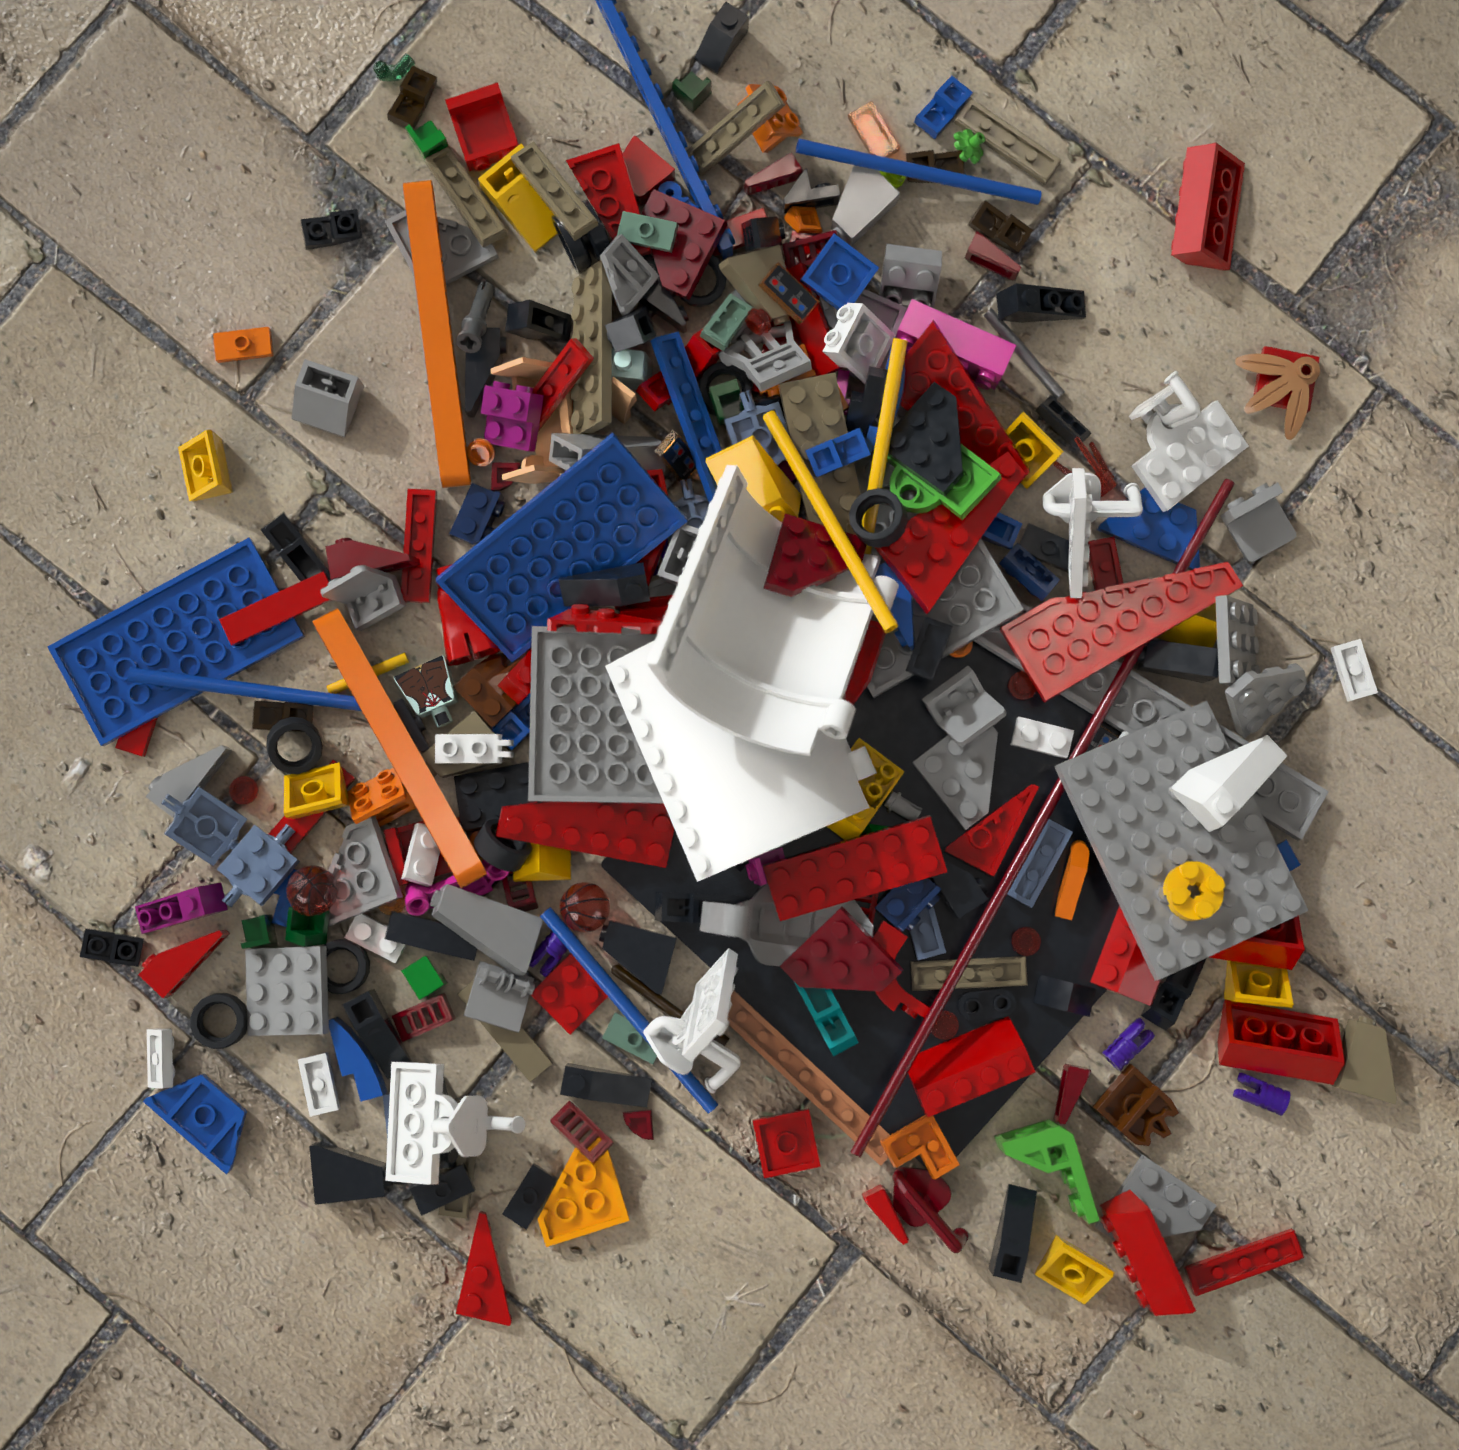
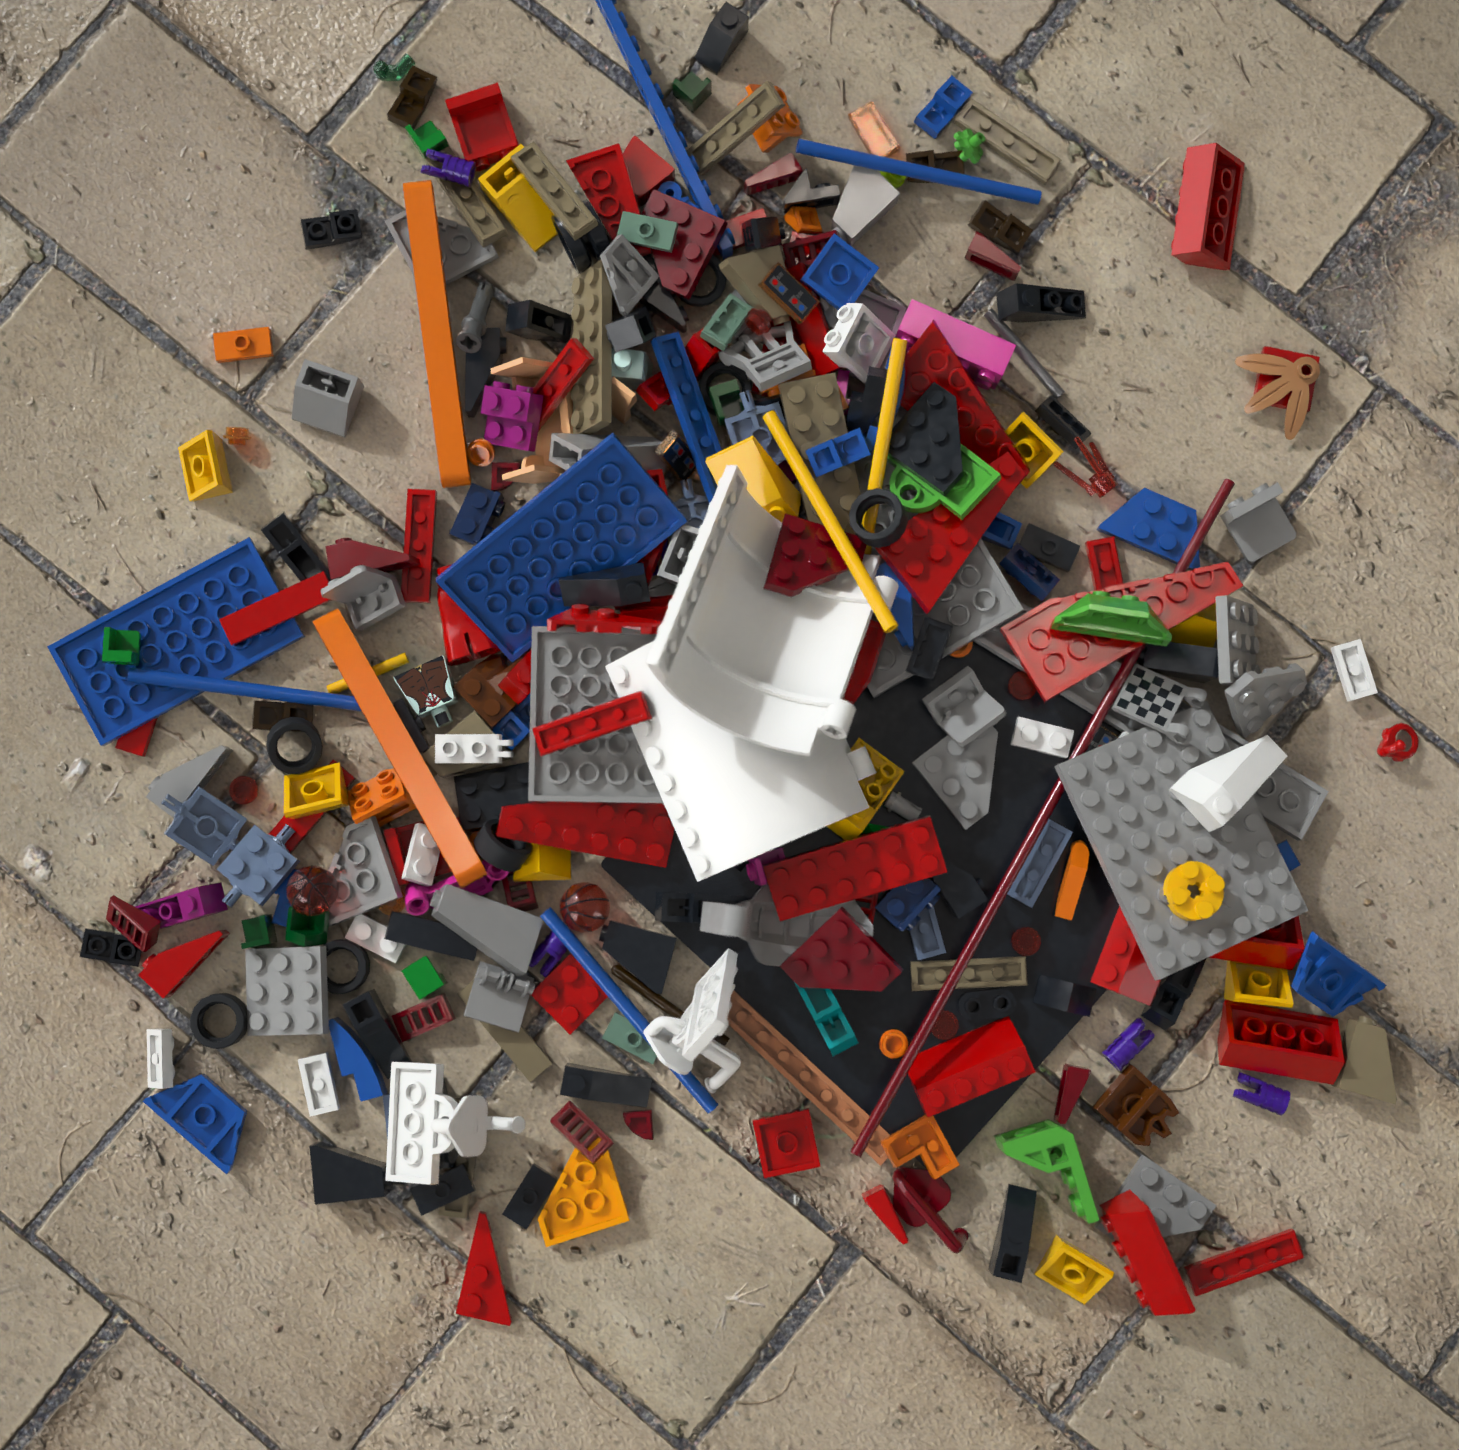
red arch [873,920,930,1018] -> none
light grey slope [879,244,942,313] -> none
red wing [944,784,1039,877] -> none
white plate [1042,468,1143,598] -> none
white plate [1129,371,1249,512] -> none
none -> green panel [102,627,141,665]
none -> dark red slope [106,895,161,952]
none -> clear orange plate [223,427,251,445]
none -> dark purple hinge [420,149,476,187]
none -> red tile [532,691,652,756]
none -> orange plate [879,1029,908,1059]
none -> bright green wedge [1051,591,1172,646]
none -> light grey flag [1112,664,1207,744]
none -> blue wing [1291,931,1387,1017]
none -> red piece [1377,723,1419,762]

